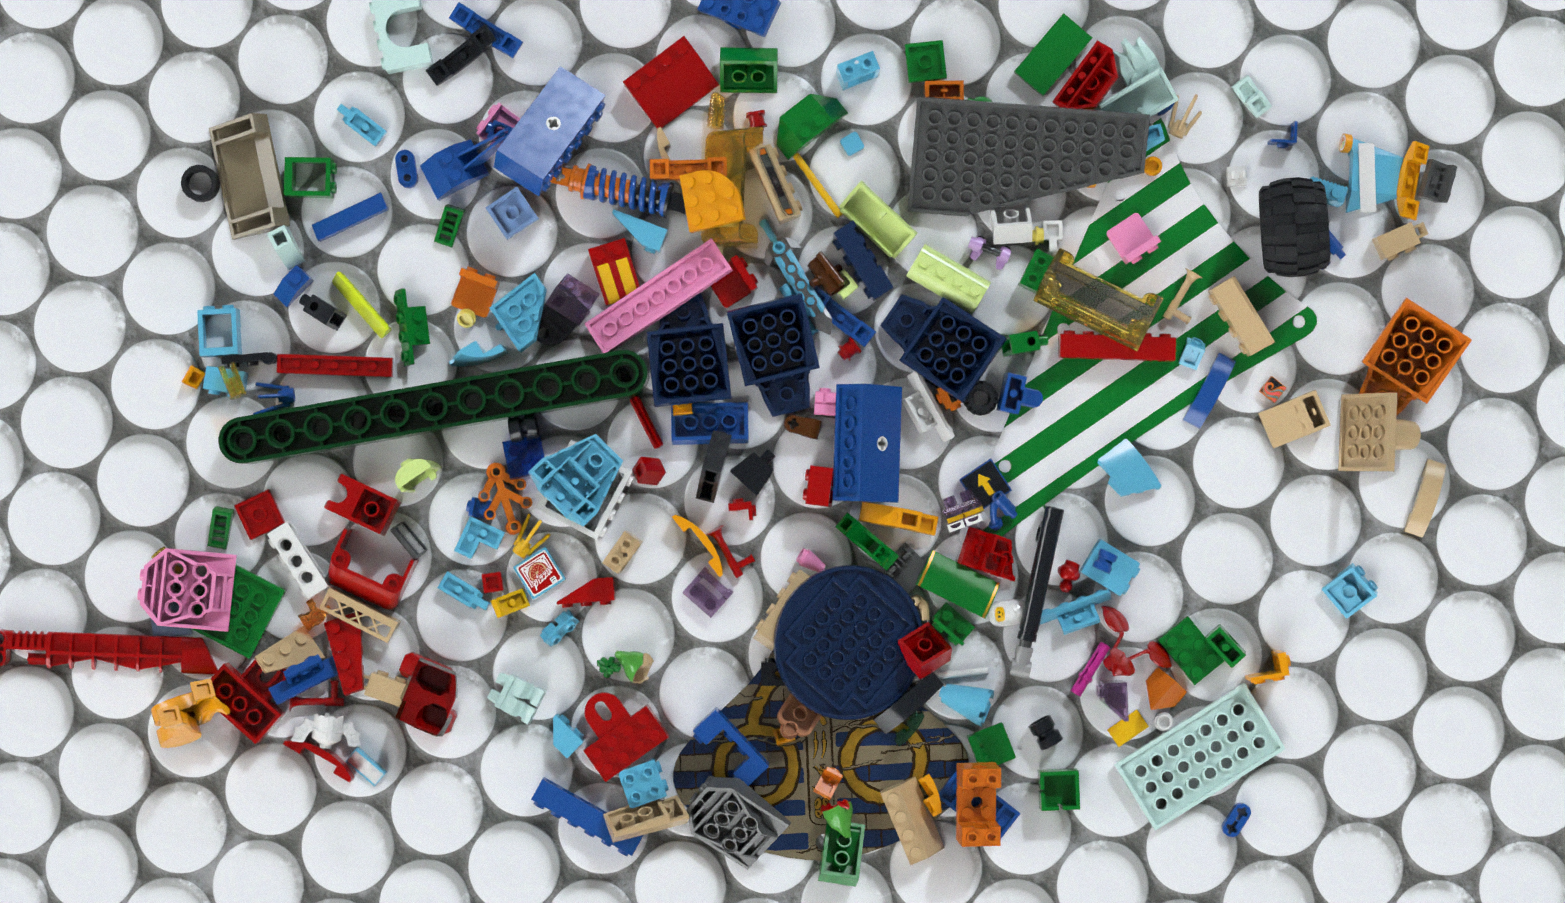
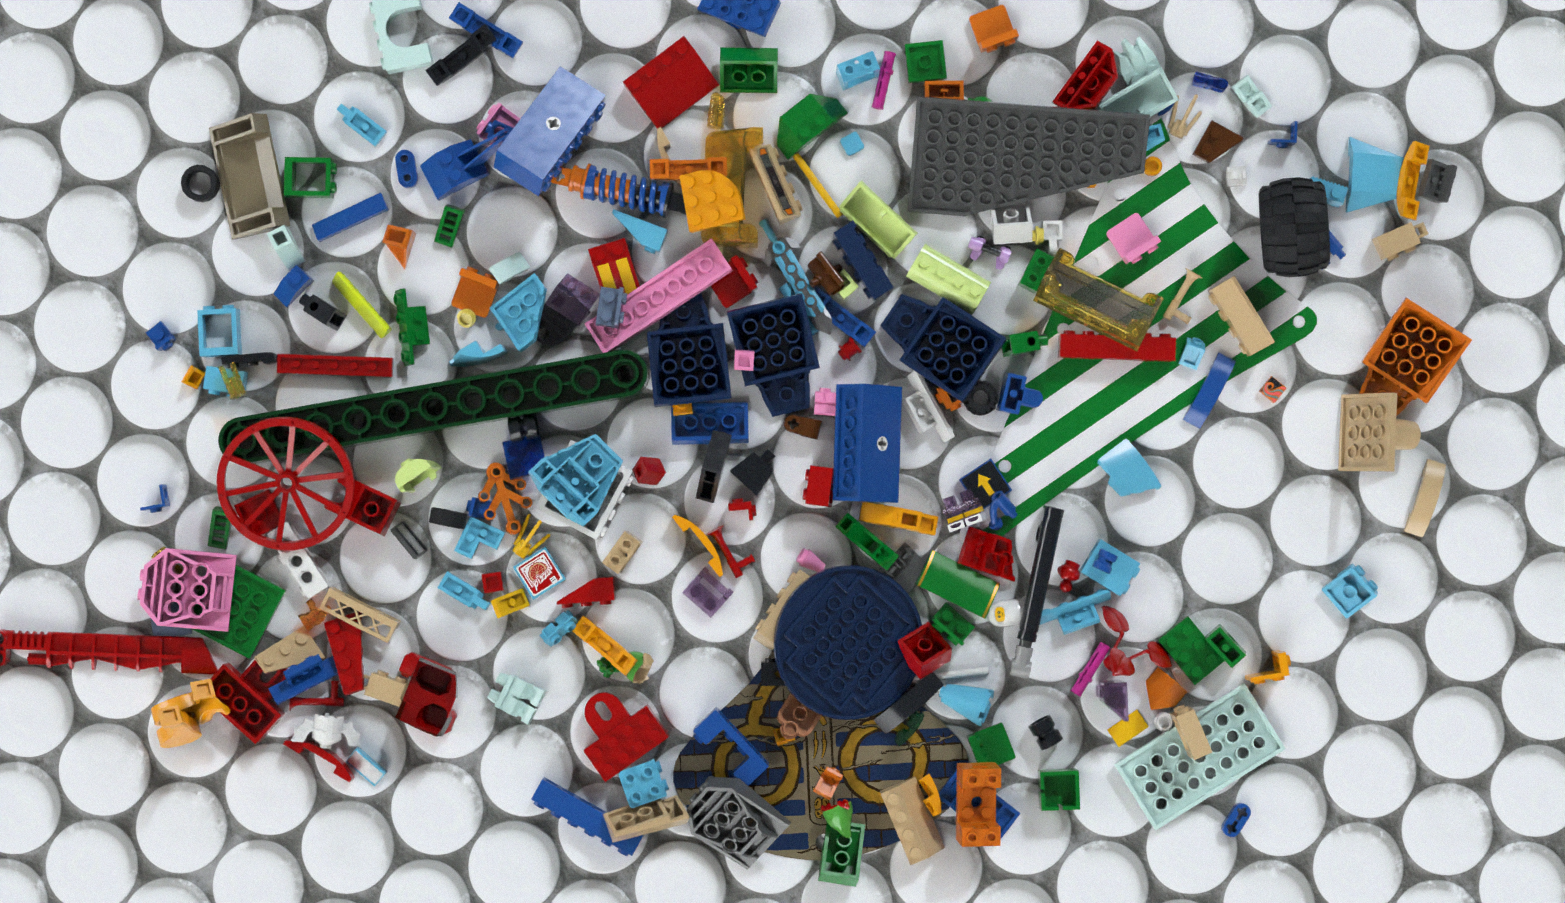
blue plant [253,383,295,415] -> none
red windscreen [327,528,419,610] -> none
light blue plate [485,187,539,240] -> none
medium azure slope [553,713,585,758] -> none
red axle [630,396,663,449] -> none
red brick [746,110,767,133] -> none
tan arm [911,595,930,620] -> none
green tile [1014,13,1093,97] -> none
tan slope [1258,390,1331,448] -> none
light orange tile [1339,133,1353,153] -> none
white sticker [1358,143,1376,212] -> none
none -> blue bracket [140,484,170,513]
none -> blue bracket [146,321,177,351]
none -> red wheel [216,417,355,551]
none -> orange slope [382,224,417,269]
none -> black tyre [429,507,468,529]
none -> light aqua slope [489,252,530,284]
none -> light orange slope [572,616,638,676]
none -> sand blue bracket [596,287,627,329]
none -> bright pink tile [734,350,755,371]
none -> dark pink pin [871,51,896,110]
none -> orange bracket [969,5,1019,53]
none -> tan window [1170,705,1212,760]
none -> clear blue bar [1192,72,1228,93]
none -> reddish brown wing [1192,120,1244,163]

